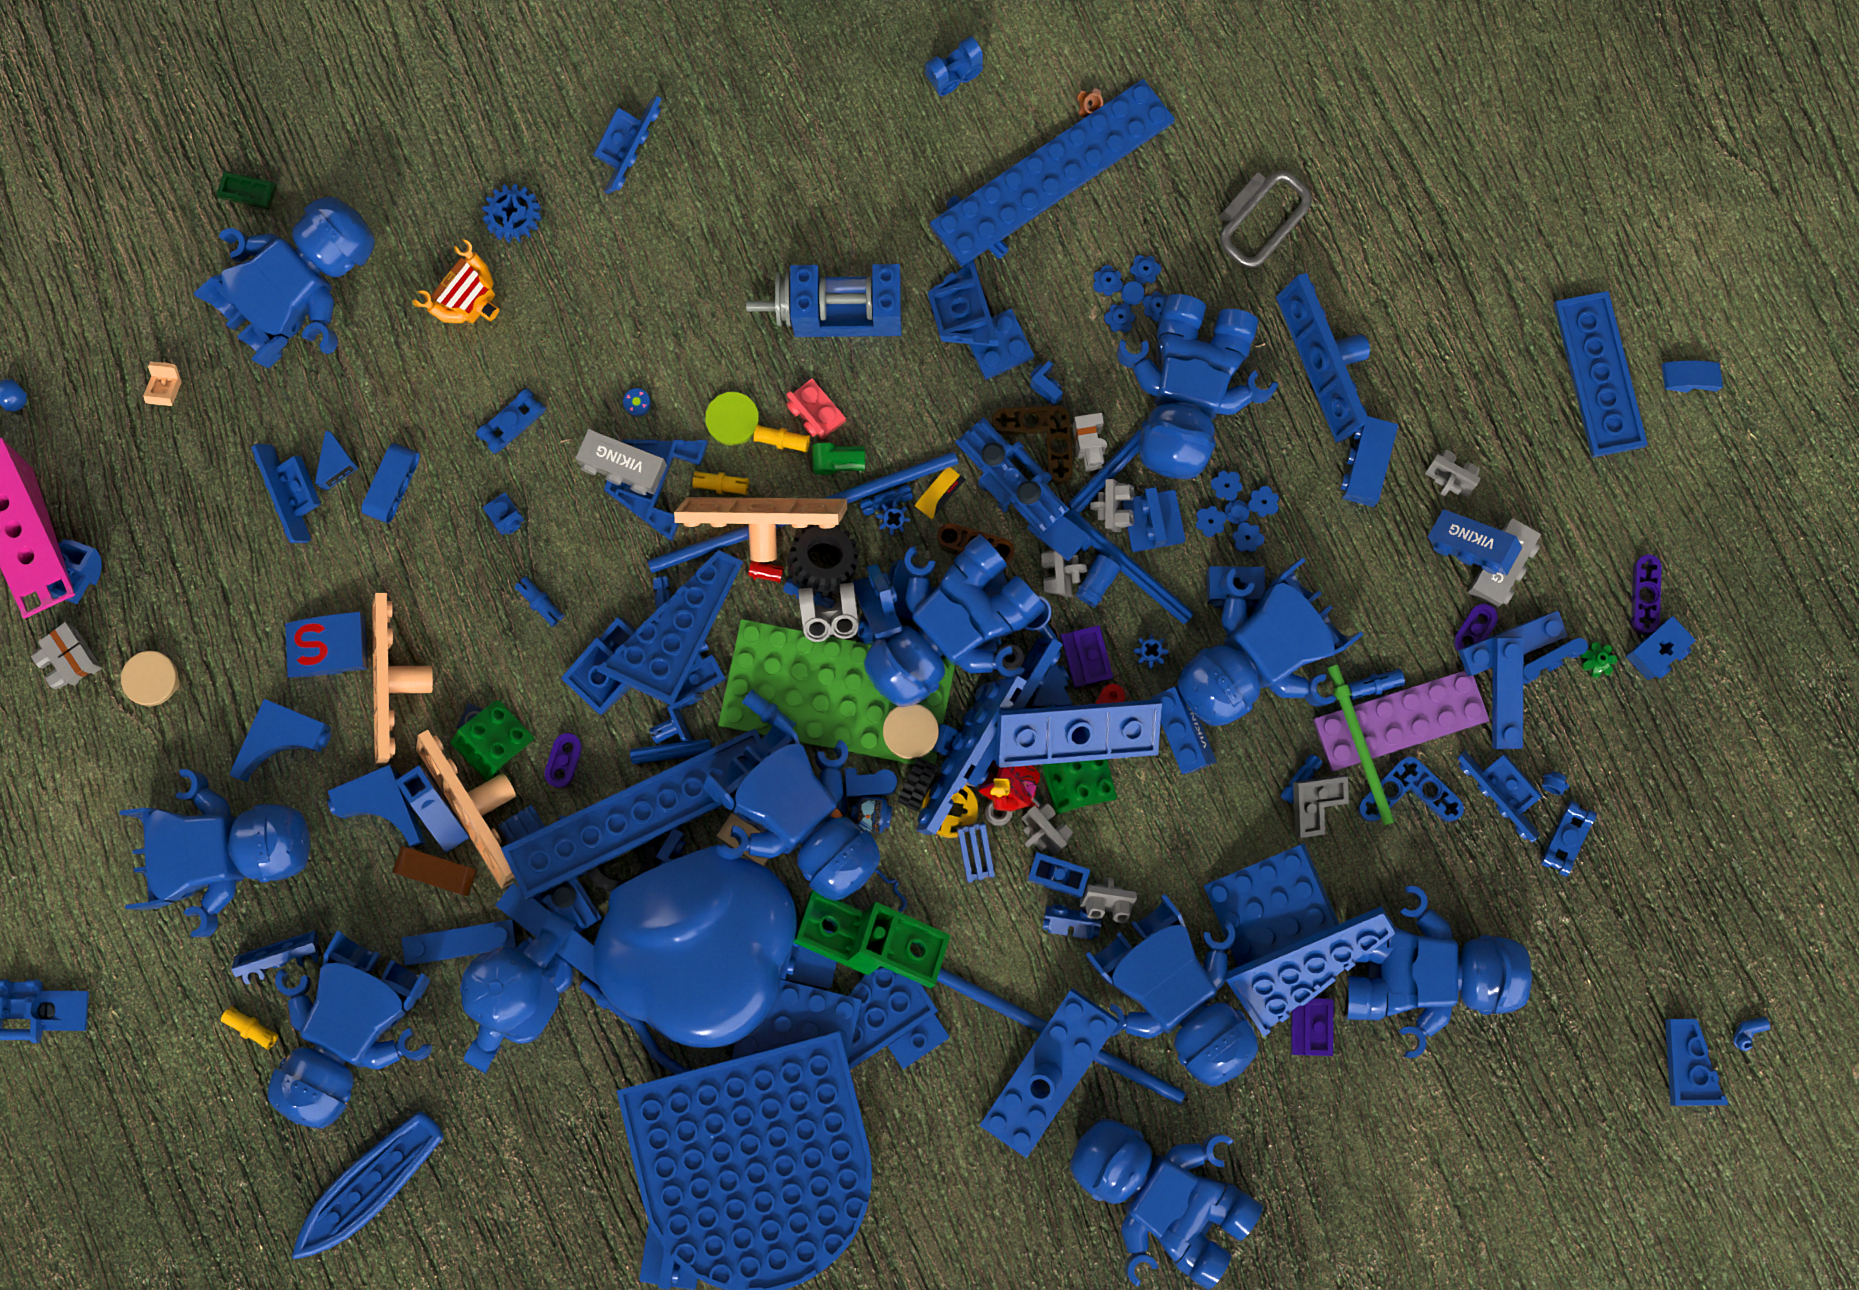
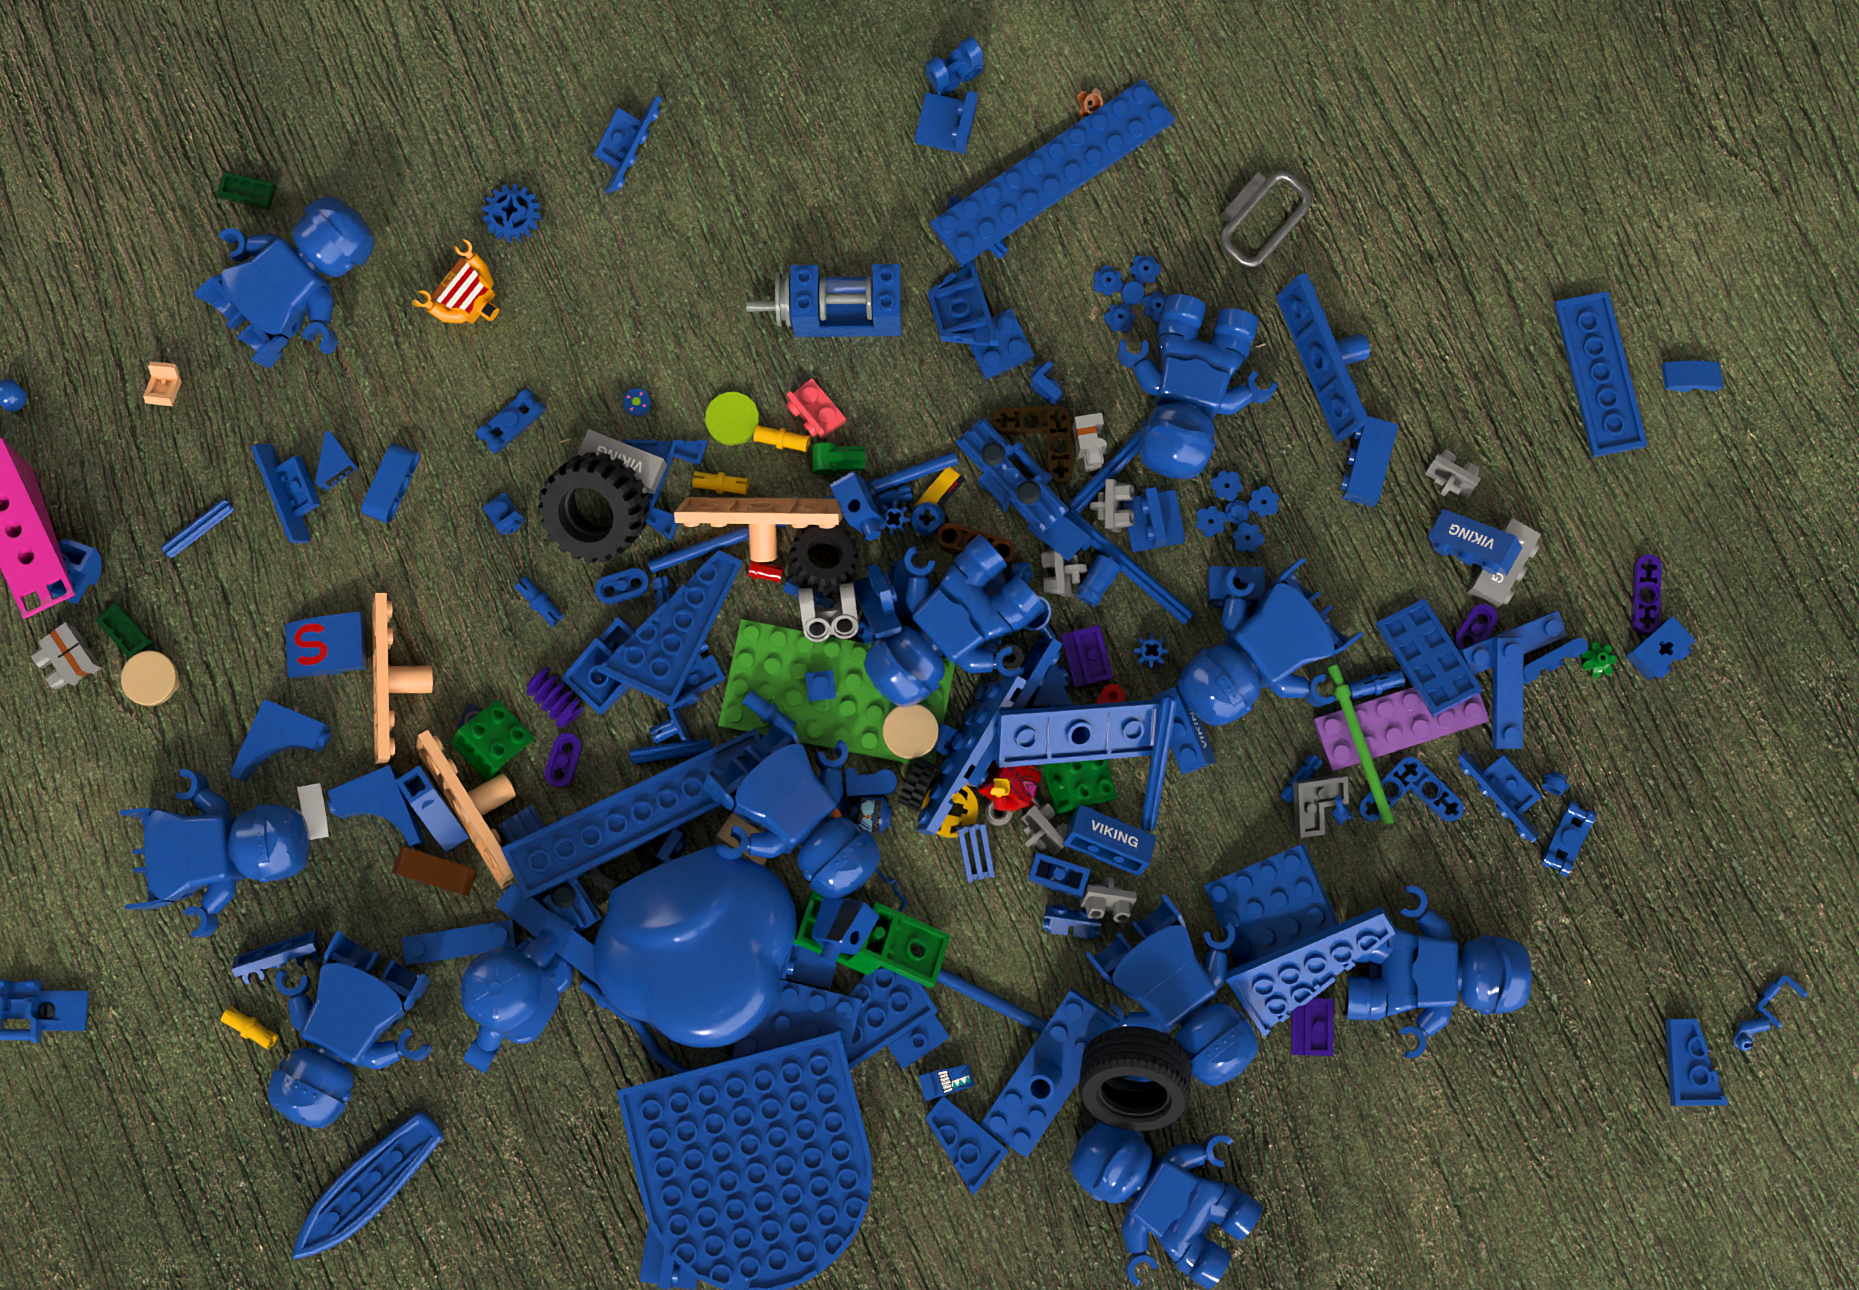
none -> dark green plate [95,602,153,659]
none -> blue axle [161,499,234,558]
none -> white sticker [297,783,329,840]
none -> dark purple piece [526,666,585,728]
none -> black tyre [538,452,650,563]
none -> blue plate [595,568,650,605]
none -> blue plate [805,670,836,702]
none -> blue torso [812,897,879,966]
none -> blue torso [830,471,886,541]
none -> blue piece [911,501,945,536]
none -> blue bracket [915,91,978,154]
none -> blue leg [919,1063,975,1101]
none -> blue wing [925,1095,1009,1196]
none -> blue plate [1009,561,1033,584]
none -> blue brick [1063,805,1157,876]
none -> black tyre [1079,1026,1192,1131]
none -> blue axle [1140,695,1177,831]
none -> blue hand [1331,795,1354,826]
none -> blue plate [1376,598,1483,717]
none -> blue piece [1755,976,1808,1029]

